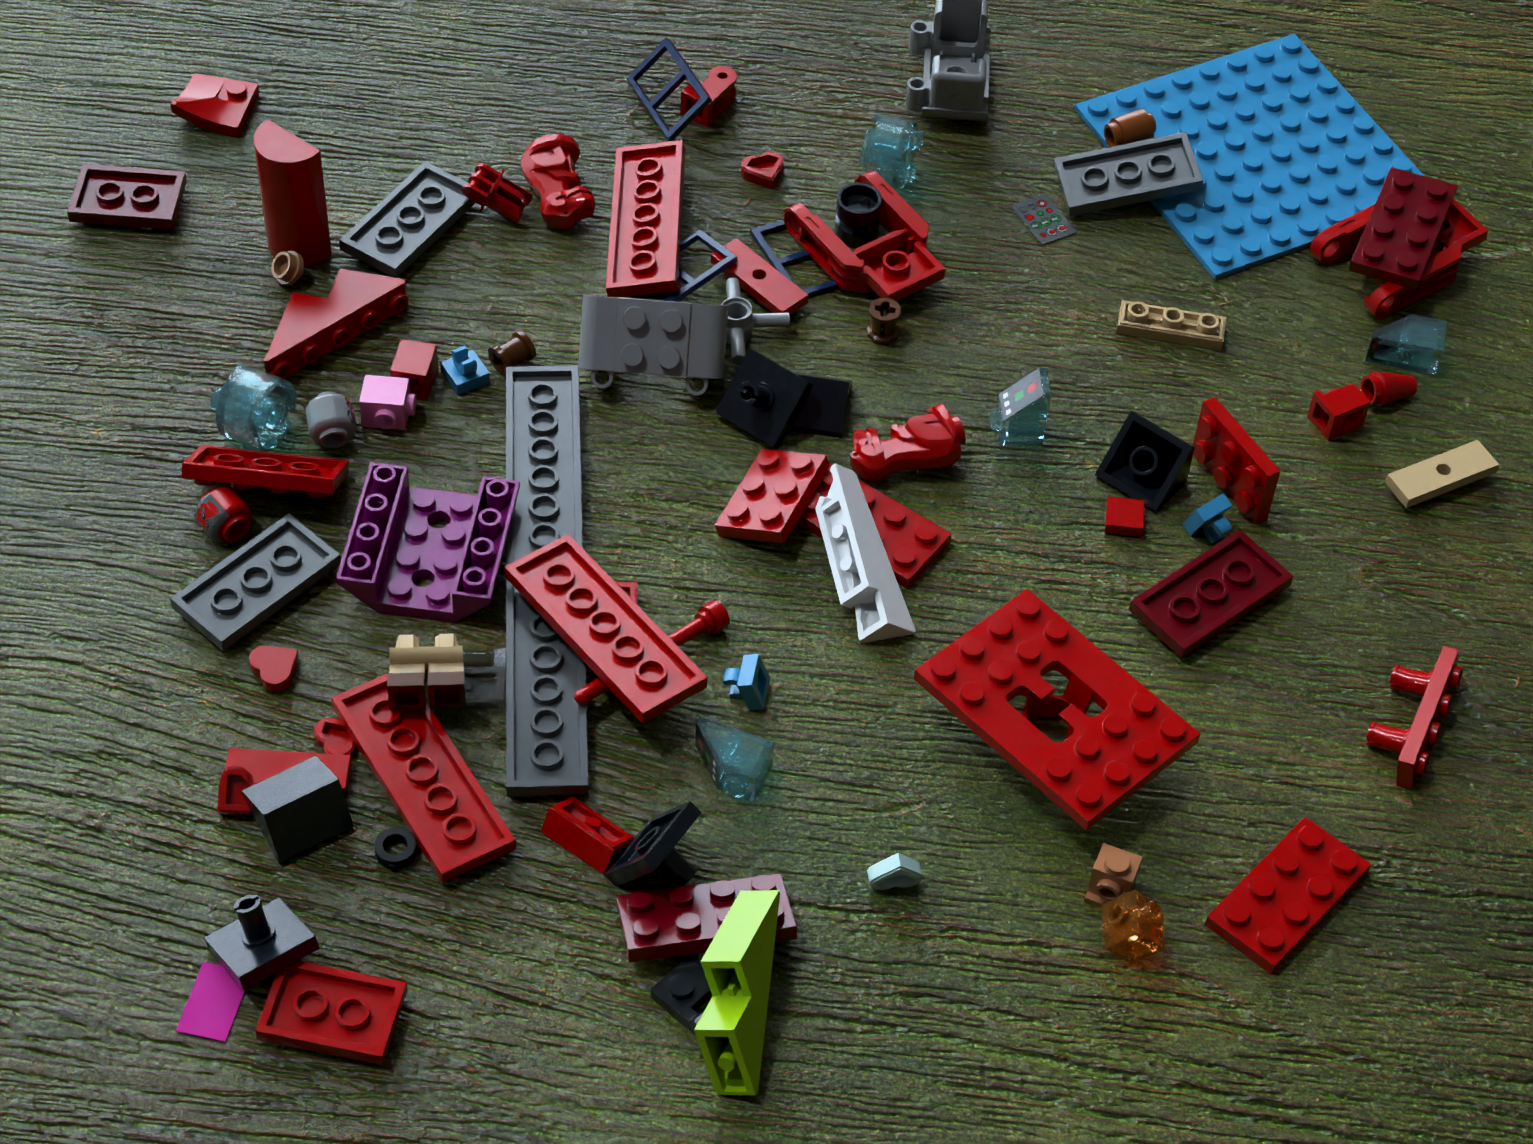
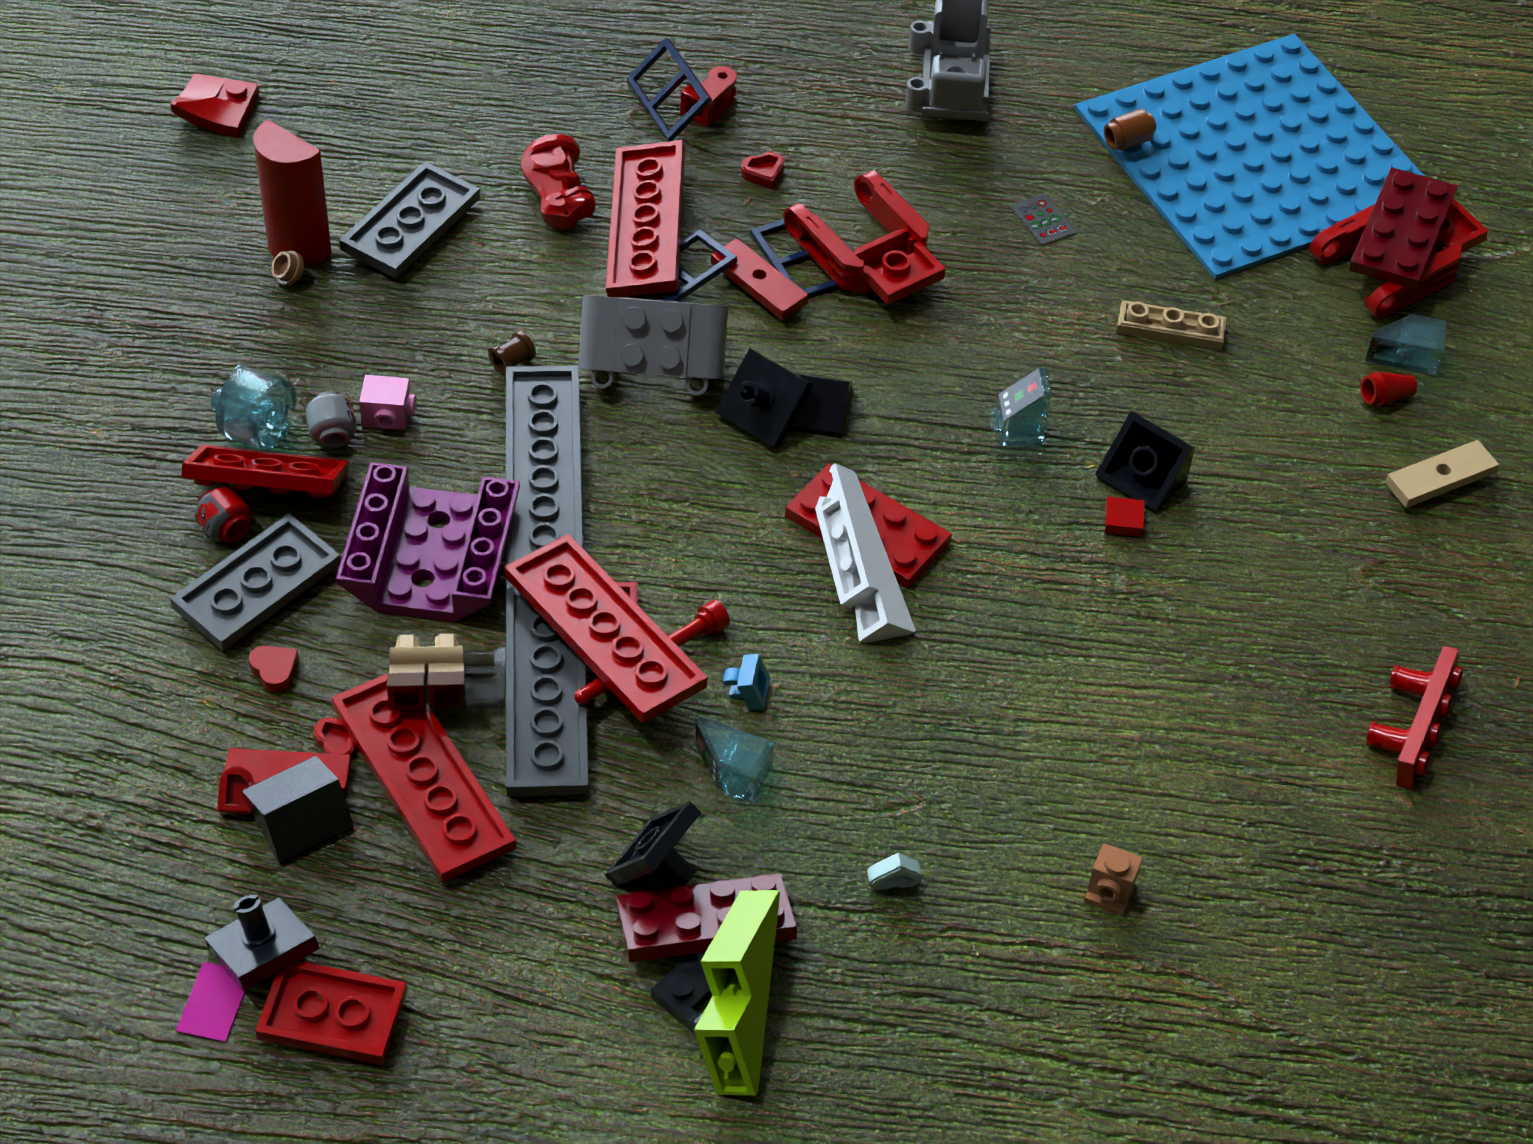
plate [67,164,187,230] -> none
red slope [264,268,409,386] -> none
black piece [374,827,416,870] -> none
brick [390,339,438,401] -> none
dark azure tile [440,345,490,395] -> none
red arm [462,163,533,224] -> none
red slope [541,796,634,873] -> none
red plate [715,449,830,543] -> none
light grey bar [721,278,790,365] -> none
black wheel [834,182,882,248] -> none
red animal [850,403,966,481] -> none
clear light blue brick [859,113,924,190] -> none
reddish brown bush [867,298,901,345] -> none
red plate [914,588,1200,831] -> none
dark grey plate [1054,132,1203,216] -> none
clear orange brick [1101,890,1165,964] -> none
dark red plate [1129,529,1293,658] -> none
dark azure tile [1182,493,1232,544] -> none
red plate [1192,397,1281,525] -> none
red plate [1205,817,1371,975] -> none
red brick [1307,383,1370,441] -> none

